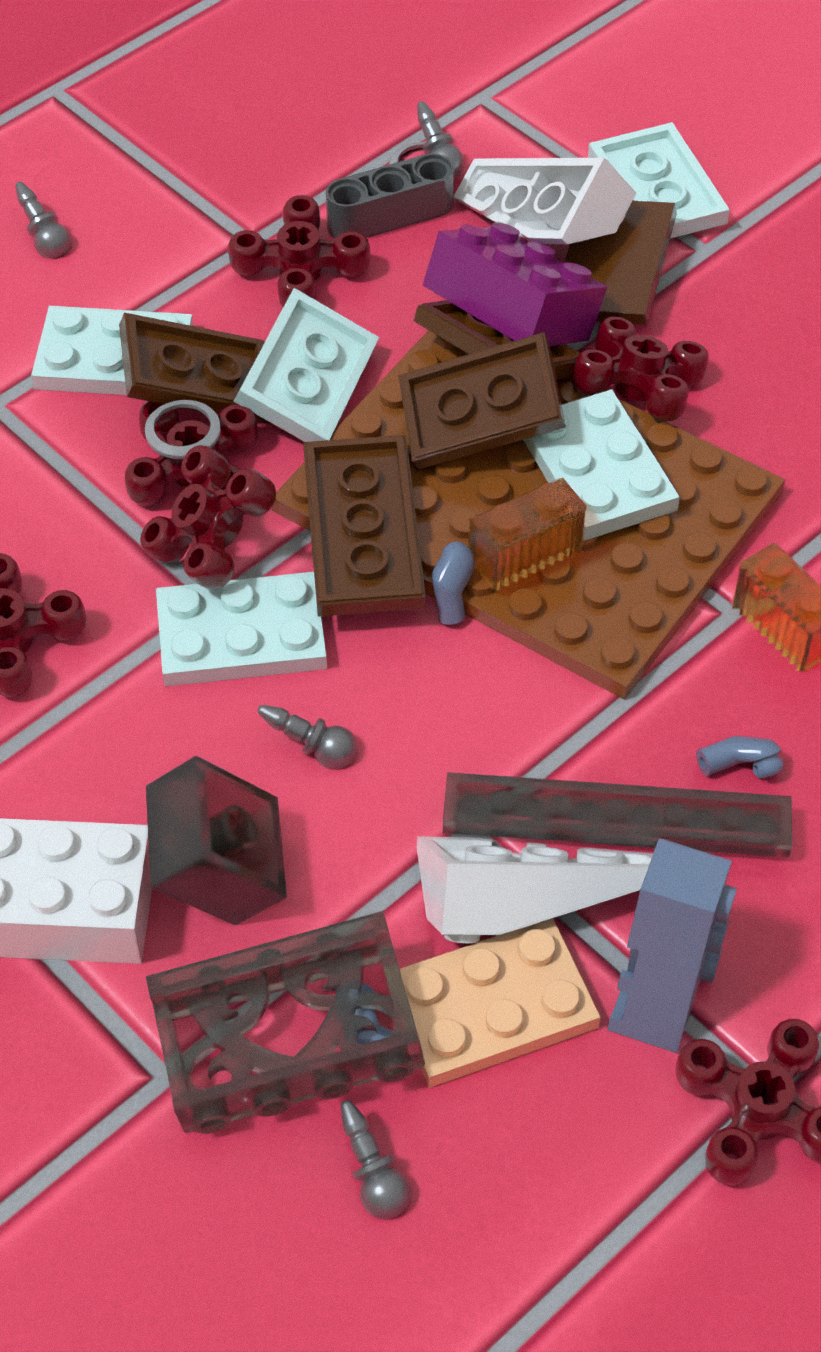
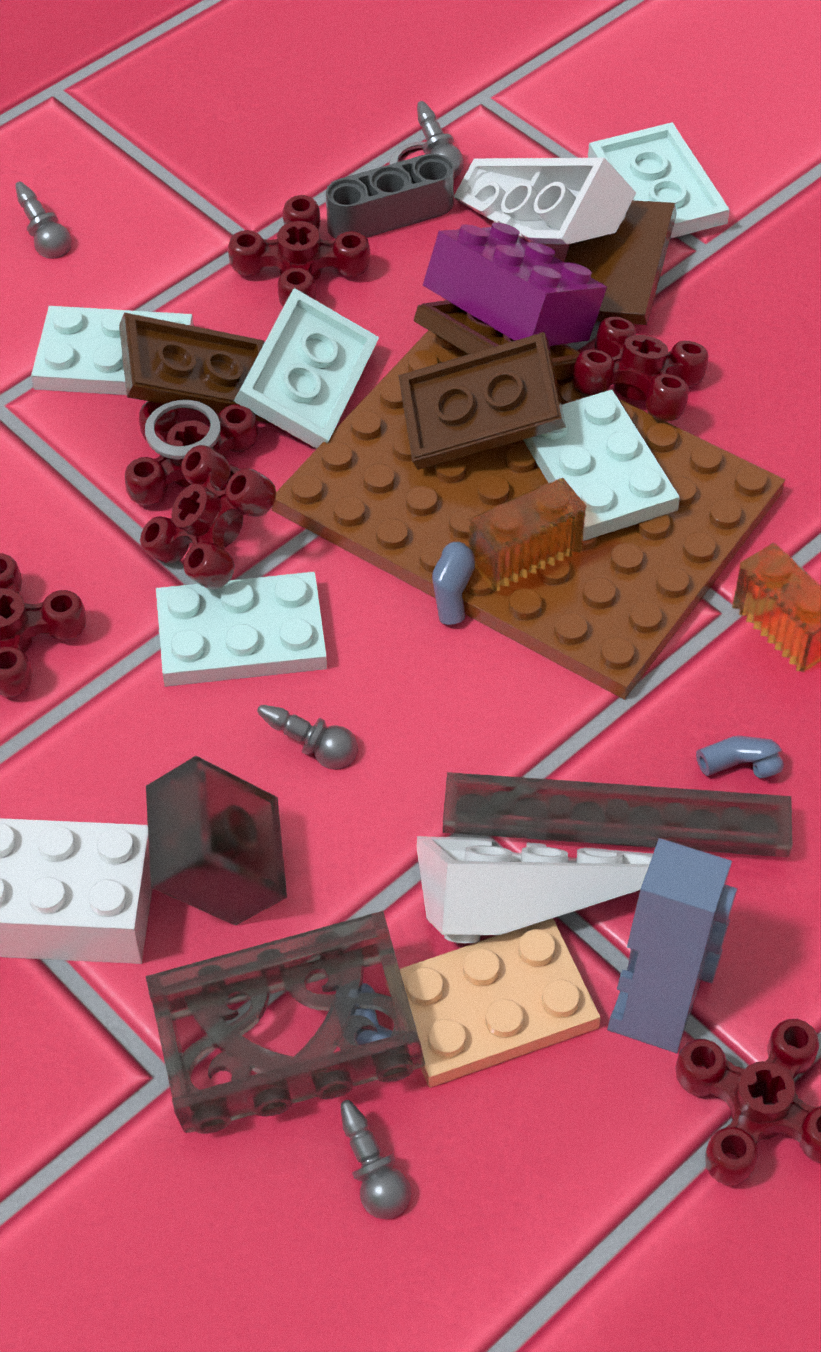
reddish brown tile [303,435,426,617] -> none

